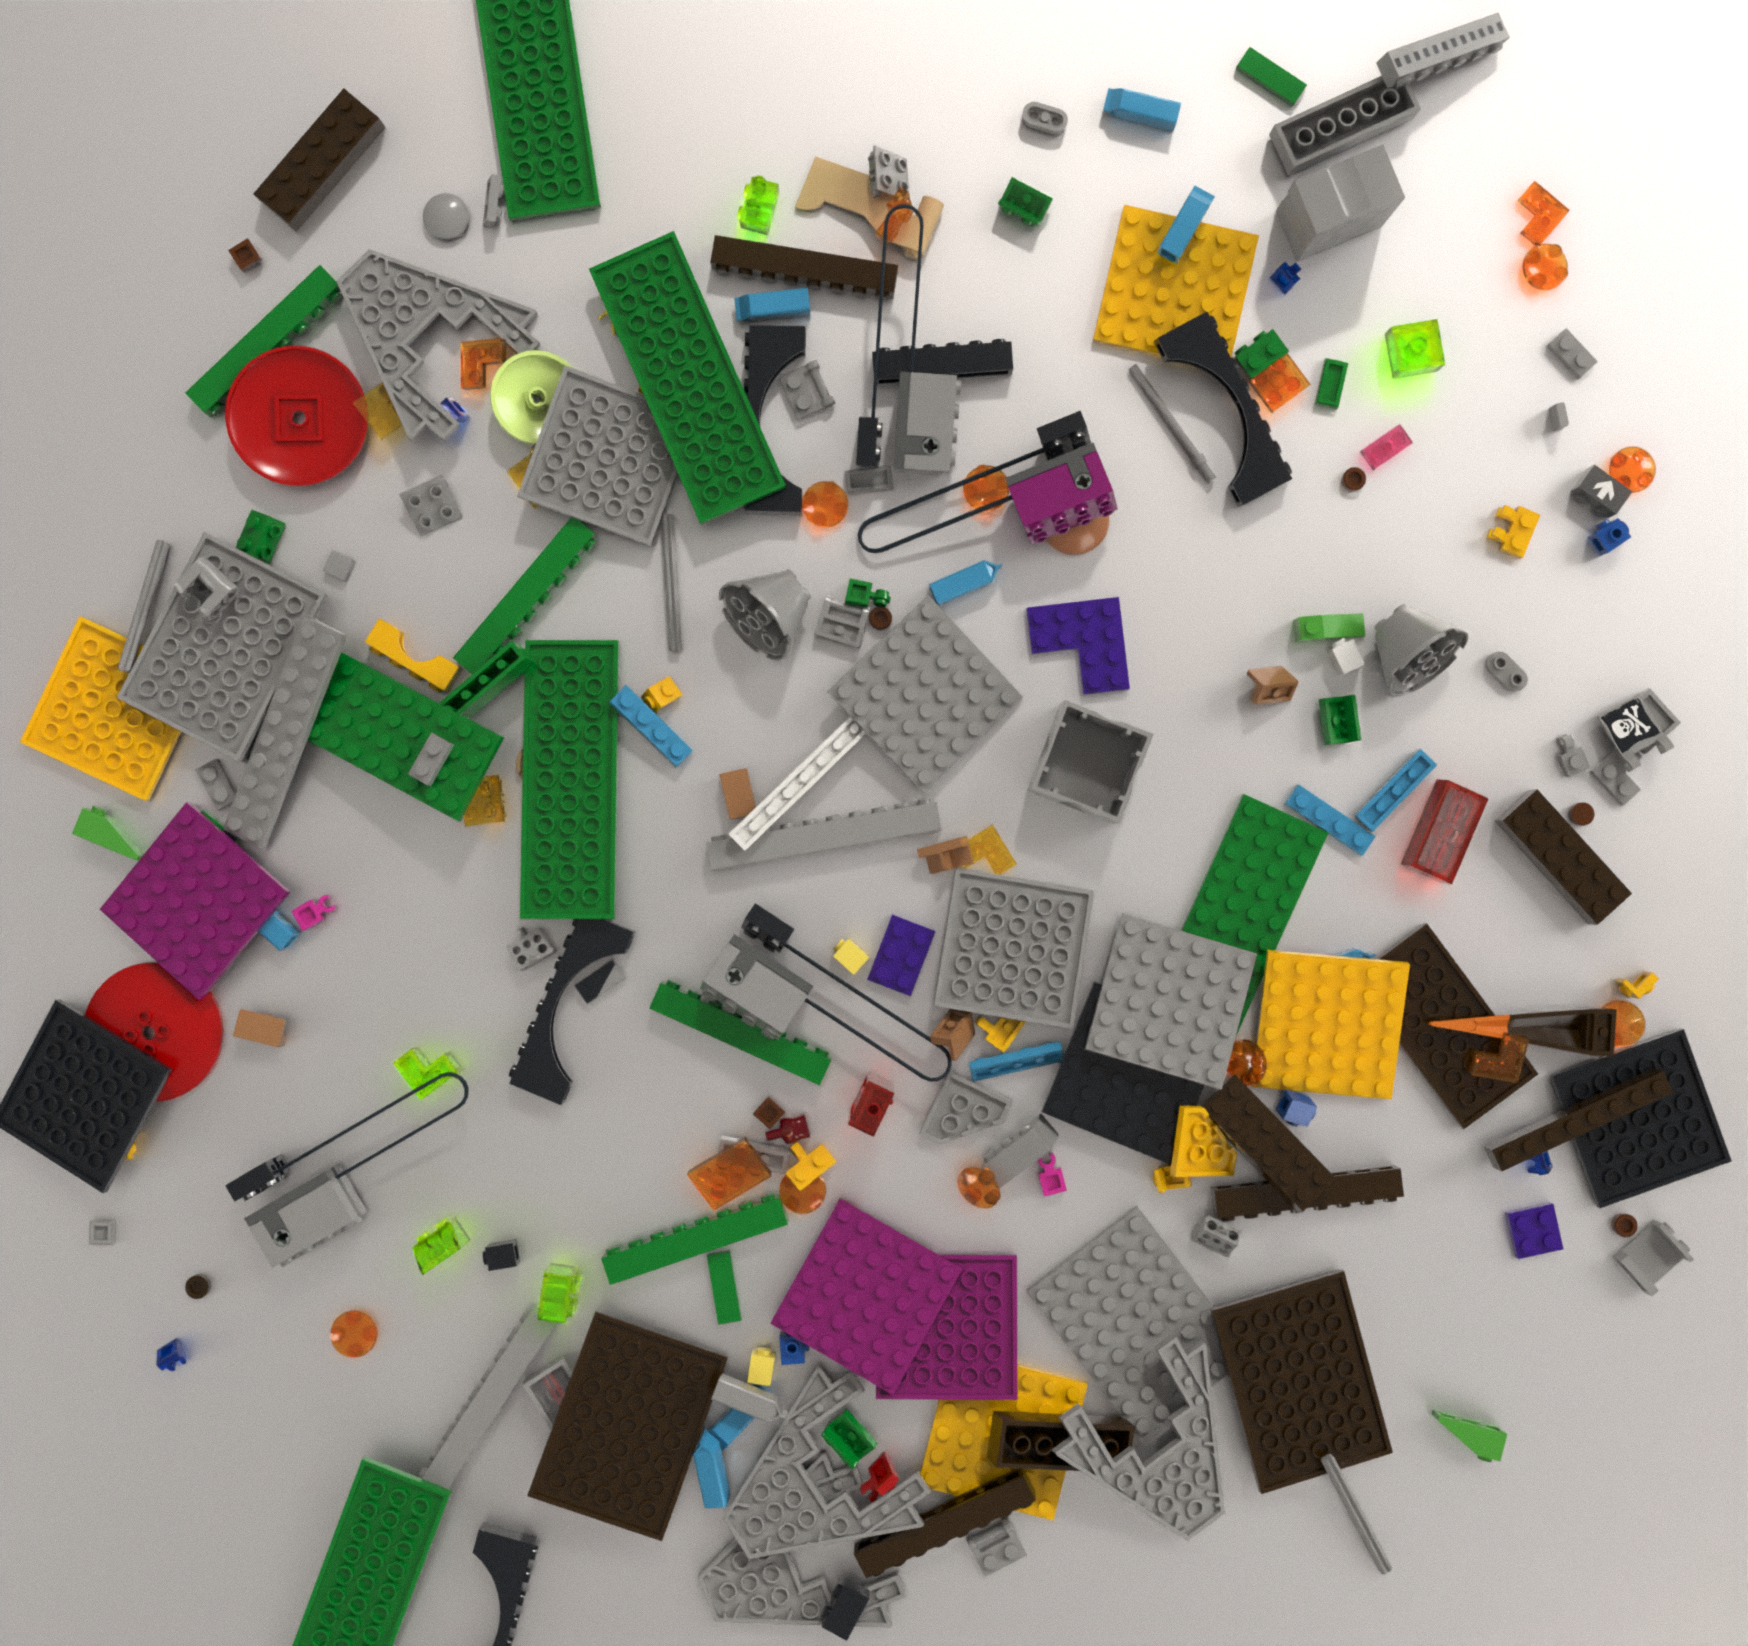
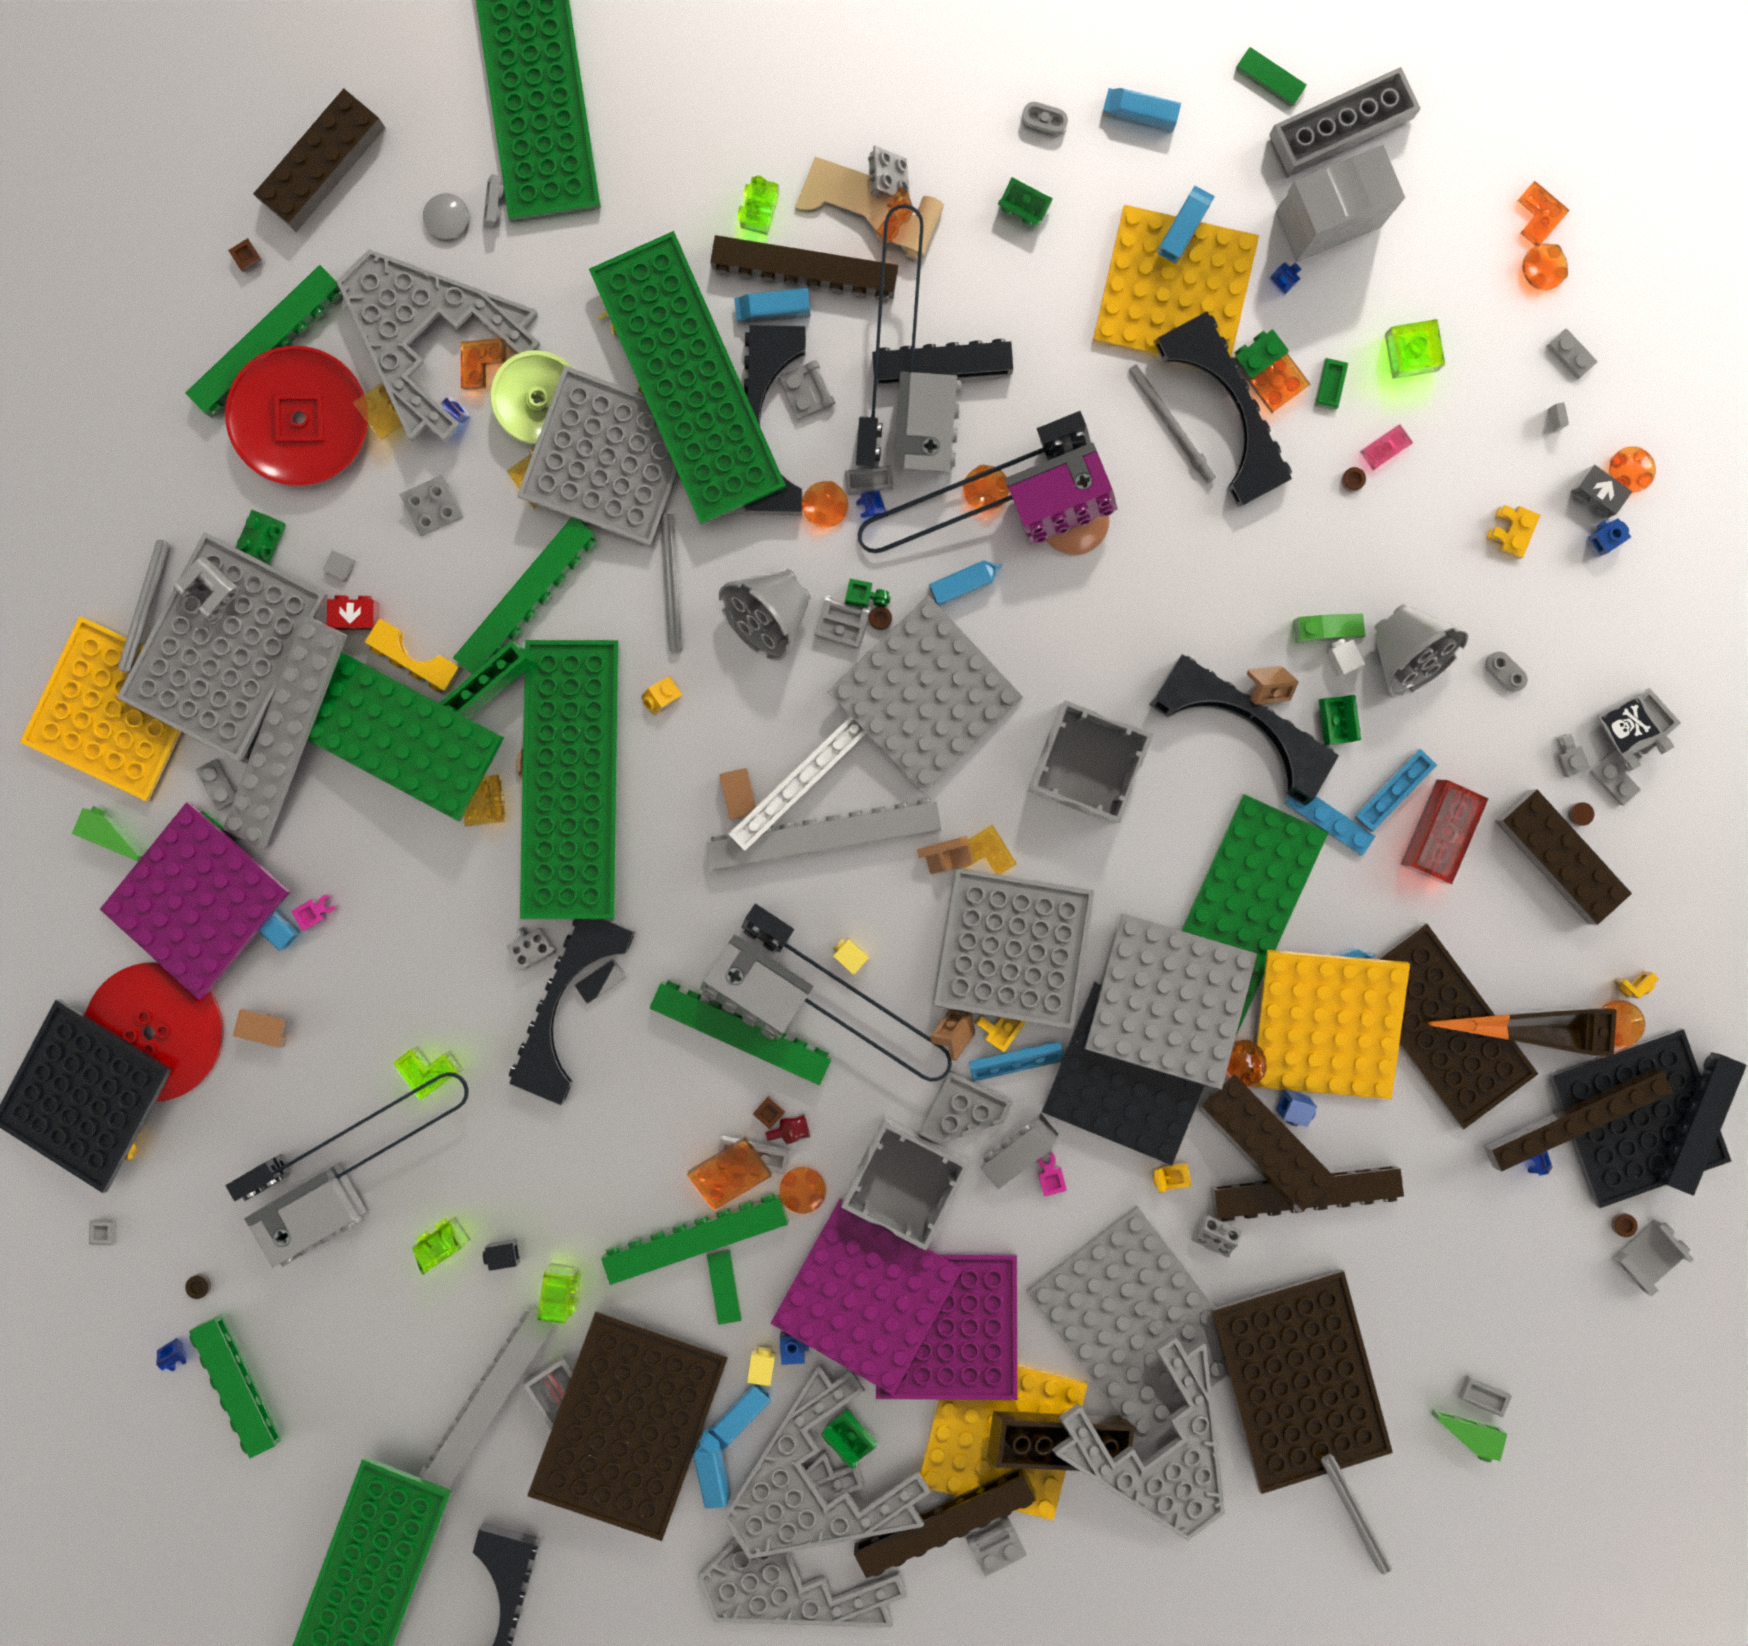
clear orange dish [330,1309,379,1358] -> none
light grey plate [408,732,454,786] -> none
dark azure plate [608,685,693,768] -> none
light grey piece [711,1374,788,1422] -> none
yellow plate [785,1142,836,1192] -> none
black brick [820,1578,869,1641] -> none
clear red brick [848,1071,895,1137] -> none
red plate [860,1452,899,1502] -> none
dark purple plate [867,914,936,996] -> none
clear orange dish [957,1167,1001,1209] -> none
dark purple plate [1026,597,1130,695] -> none
yellow plate [1170,1106,1237,1177] -> none
light grey brick [1376,12,1510,88] -> none
clear orange plate [1469,1032,1529,1083] -> none
dark purple plate [1505,1202,1564,1259] -> none
none -> green brick [189,1314,281,1459]
none -> red brick [326,595,379,630]
none -> light grey tile [841,1115,969,1251]
none -> clear blue tile [856,491,886,518]
none -> black arch [1149,654,1339,806]
none -> light grey tile [1458,1375,1512,1417]
none -> black brick [1659,1052,1747,1196]

